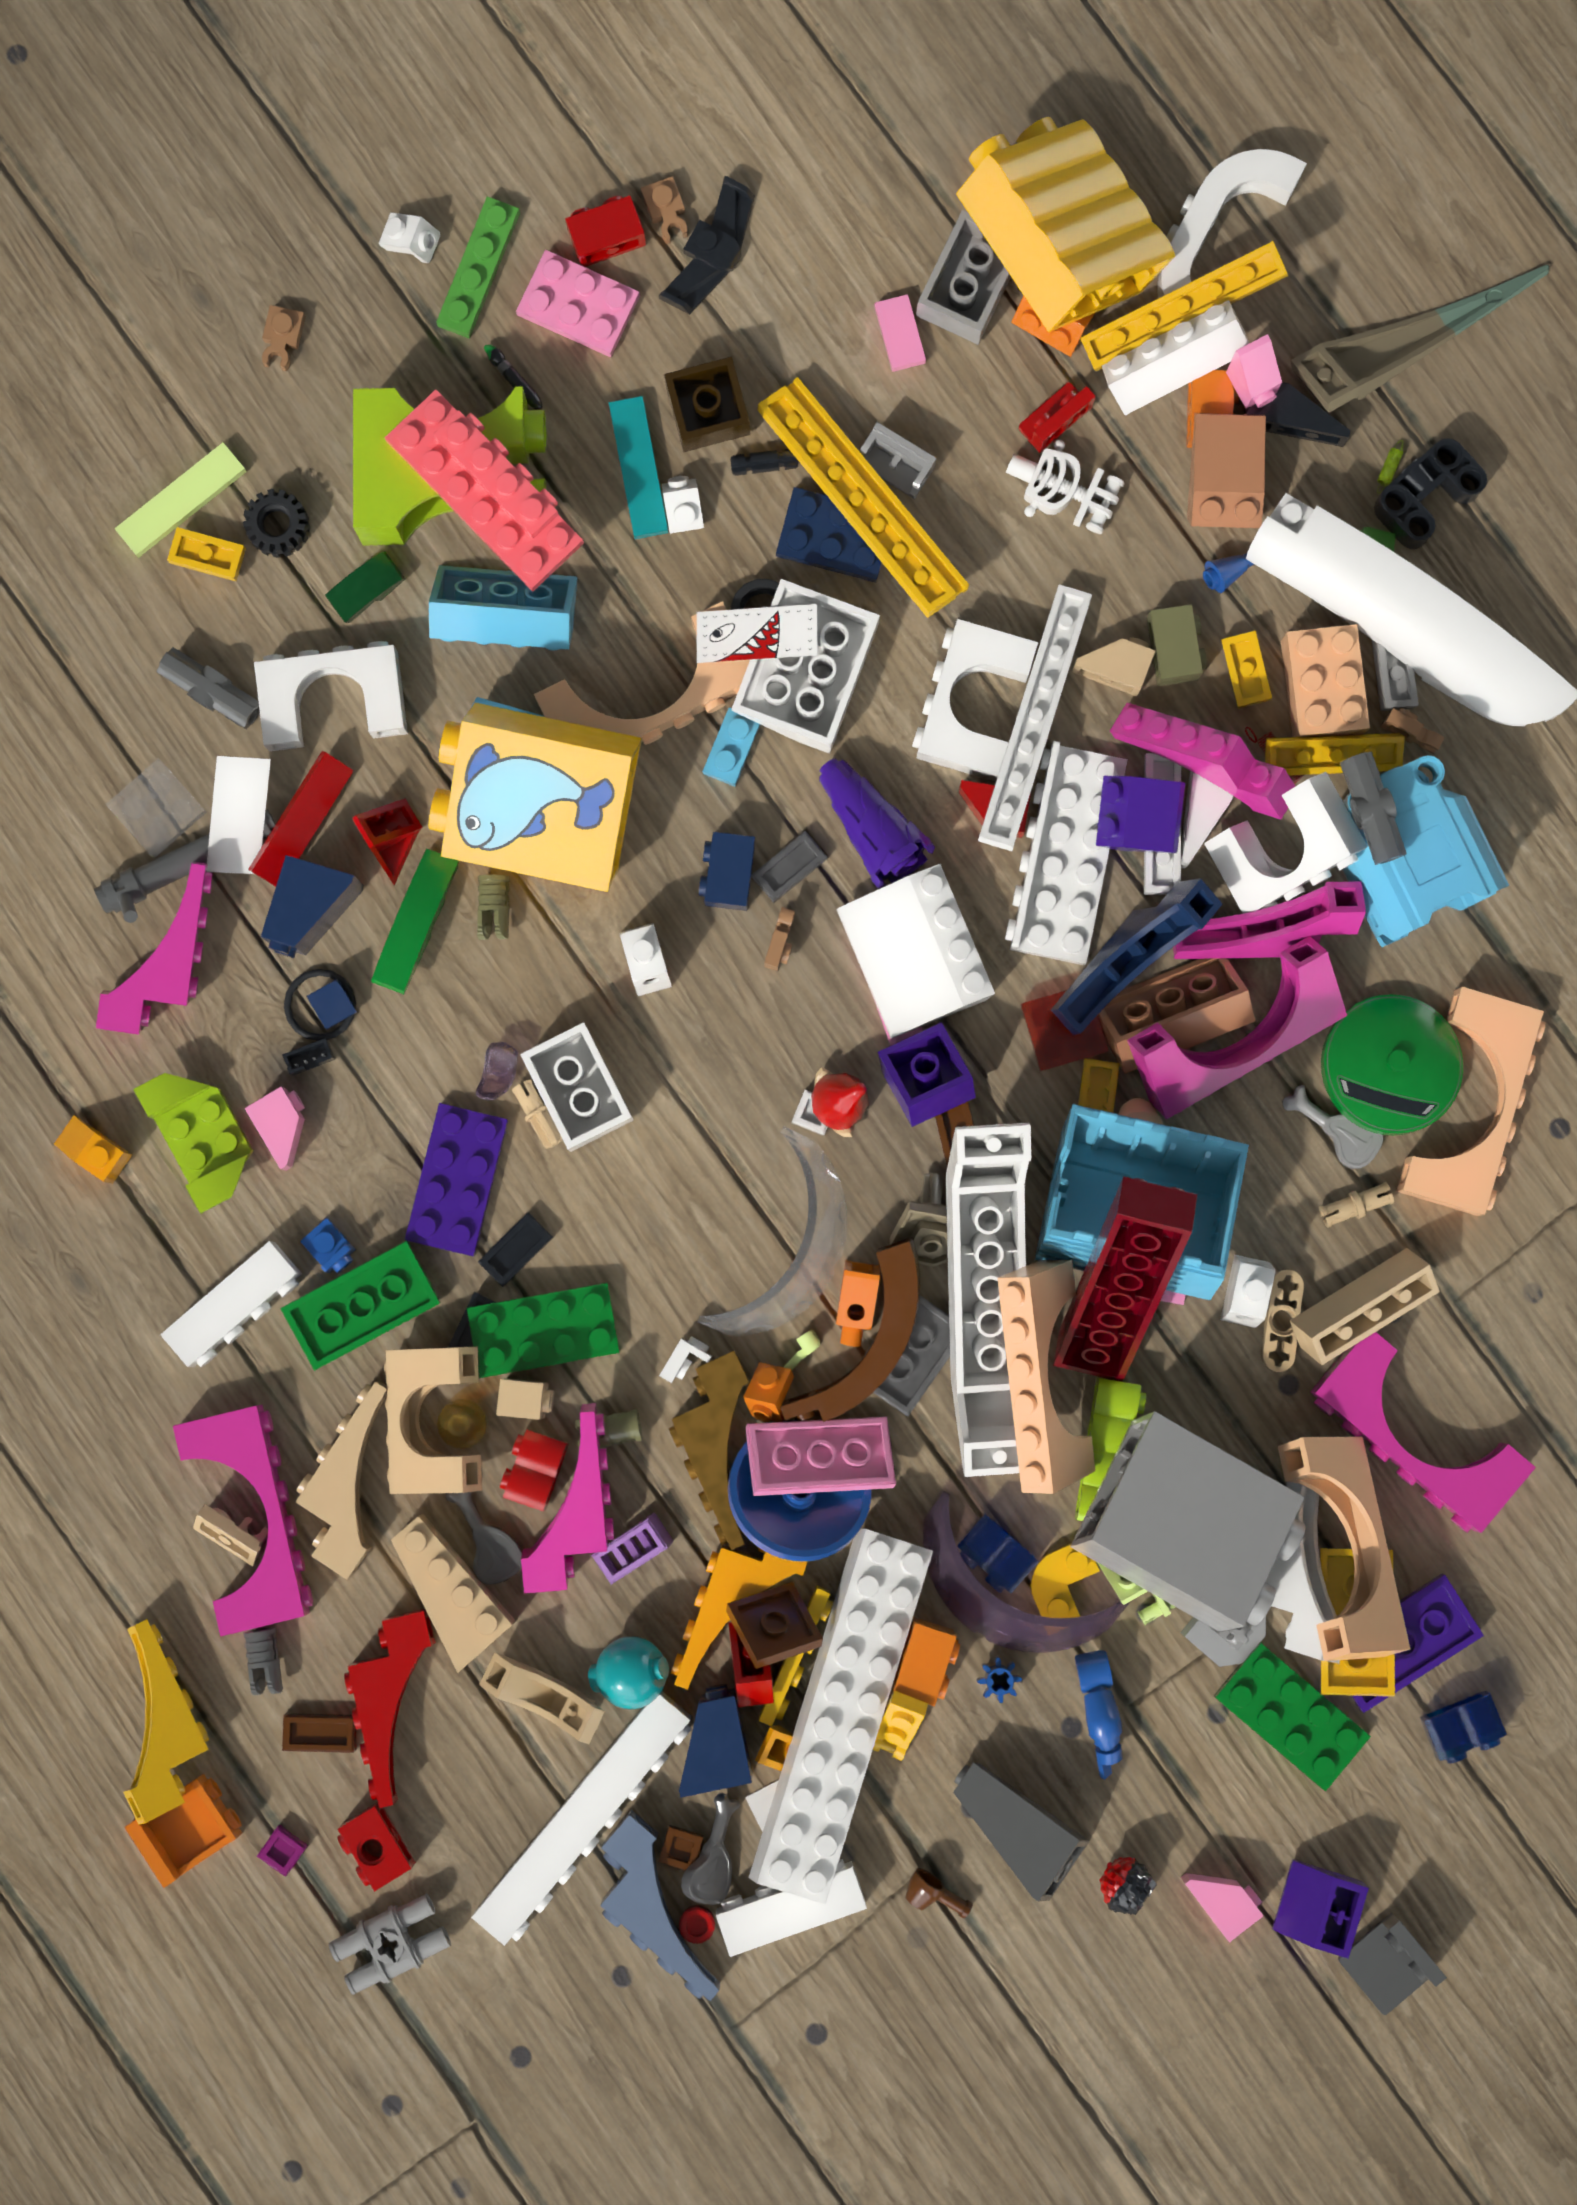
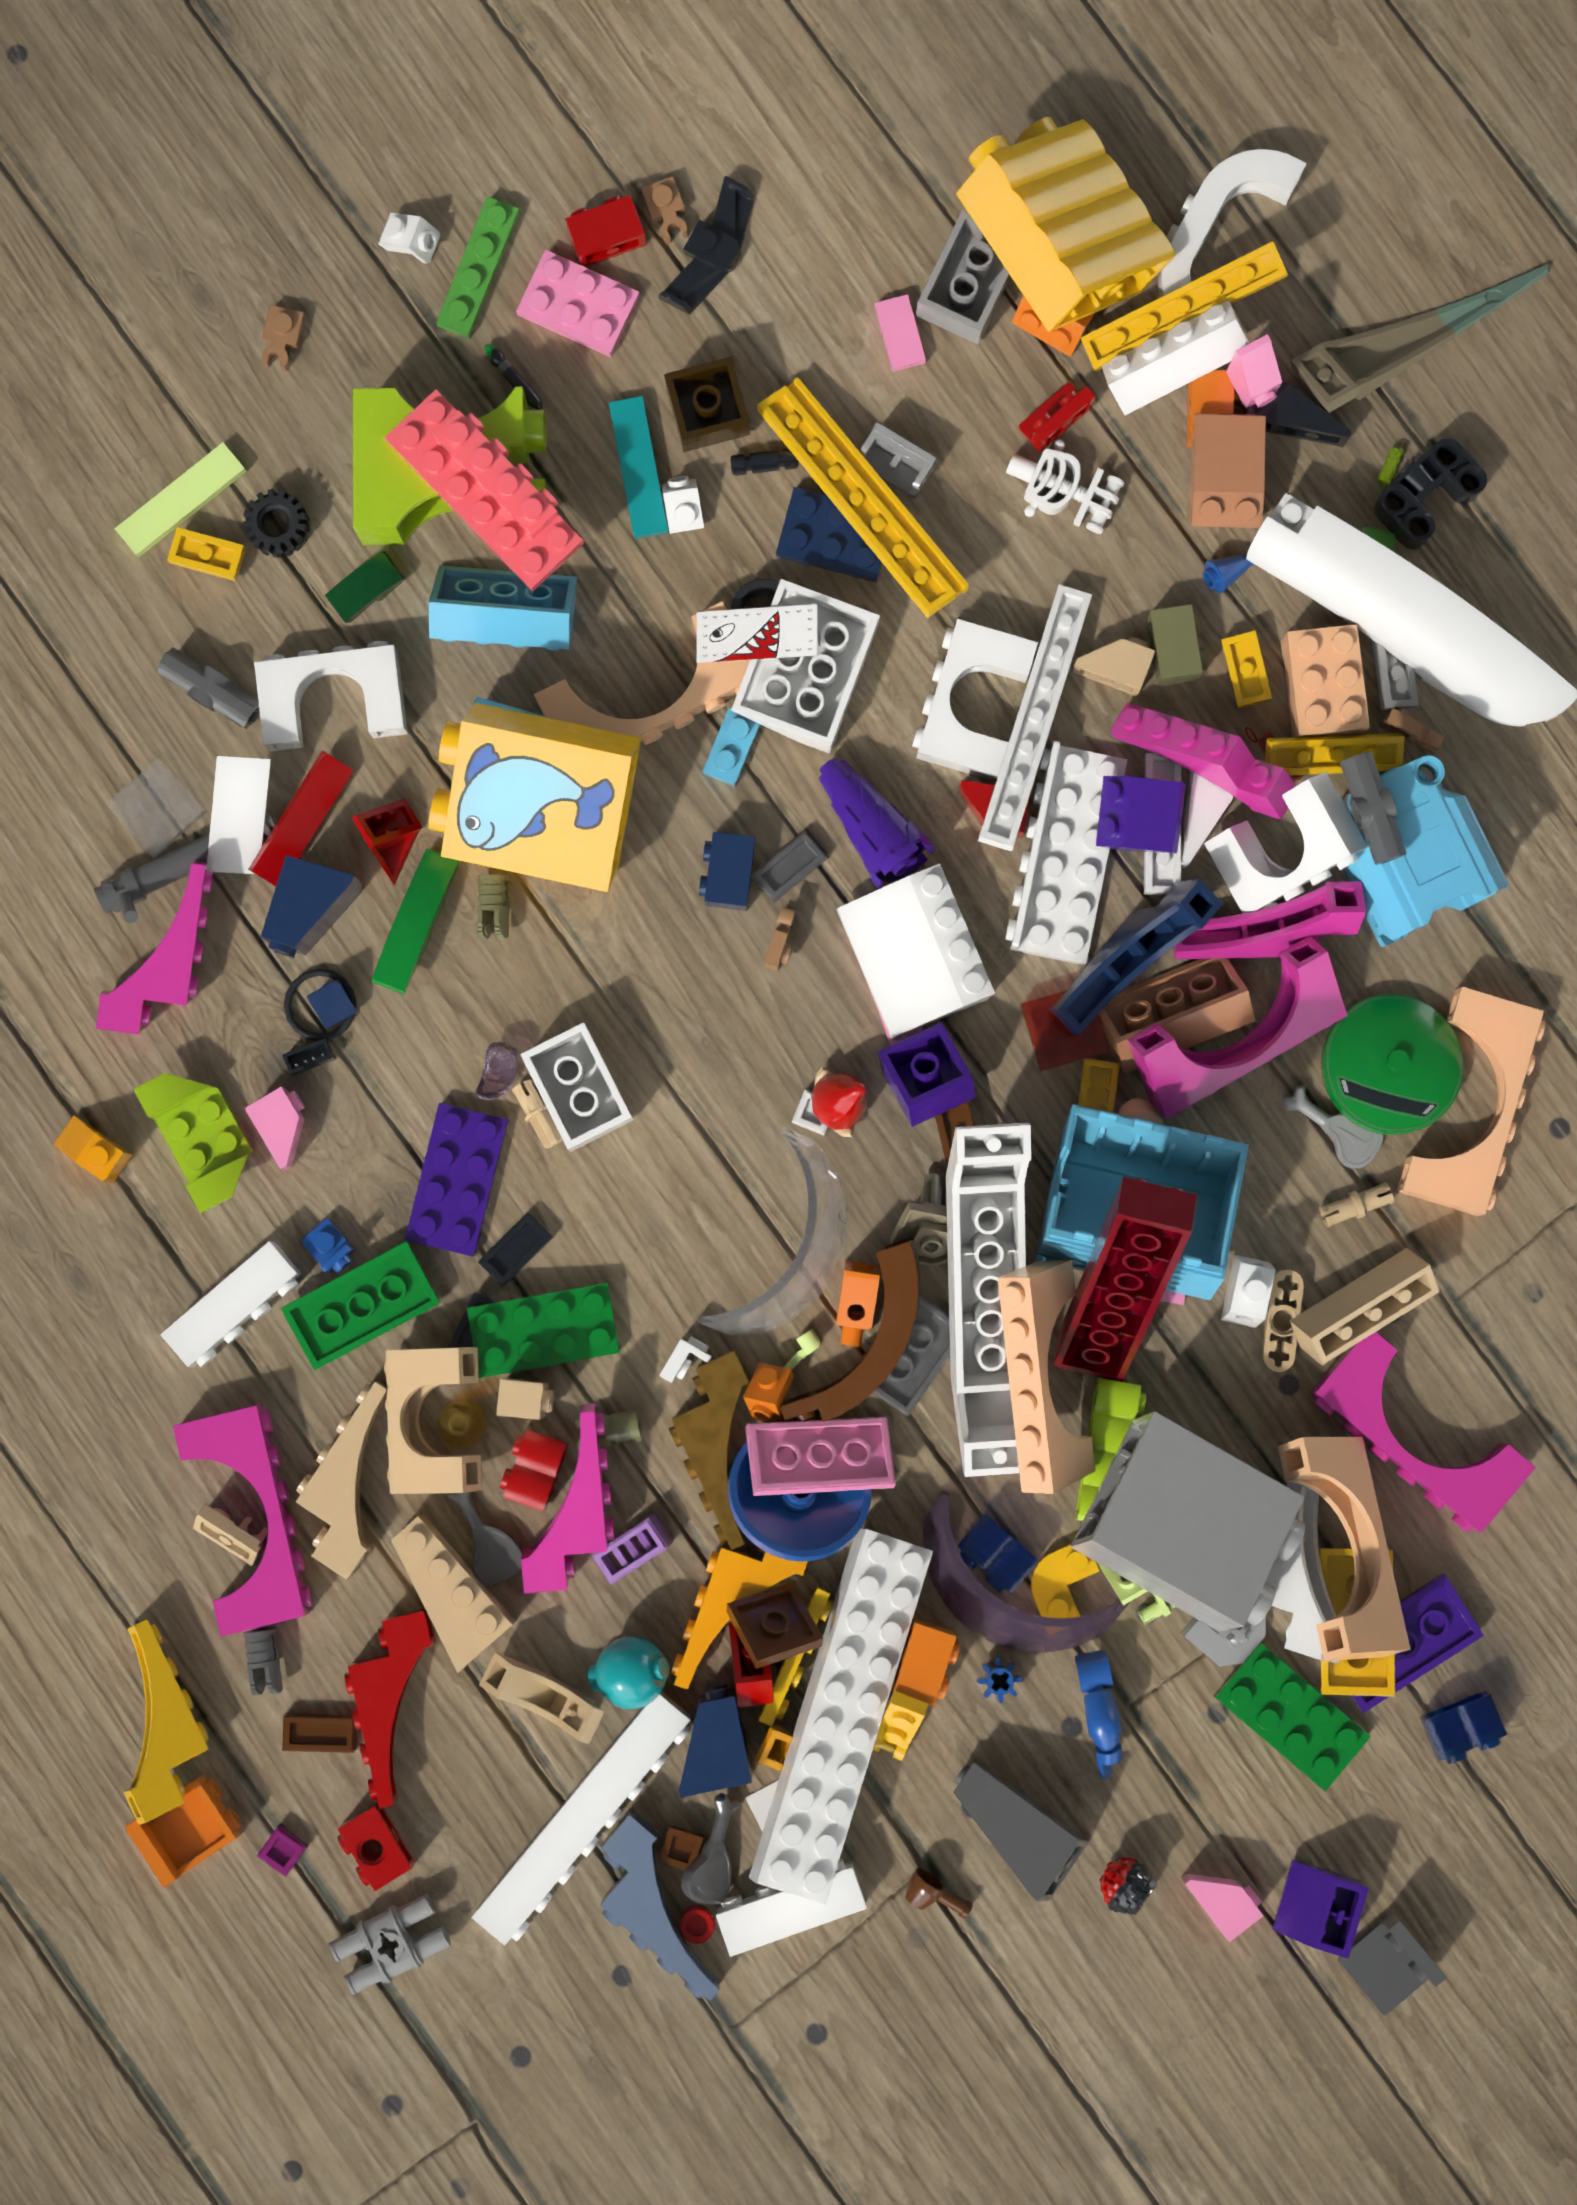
white torso [620,923,672,996] -> none

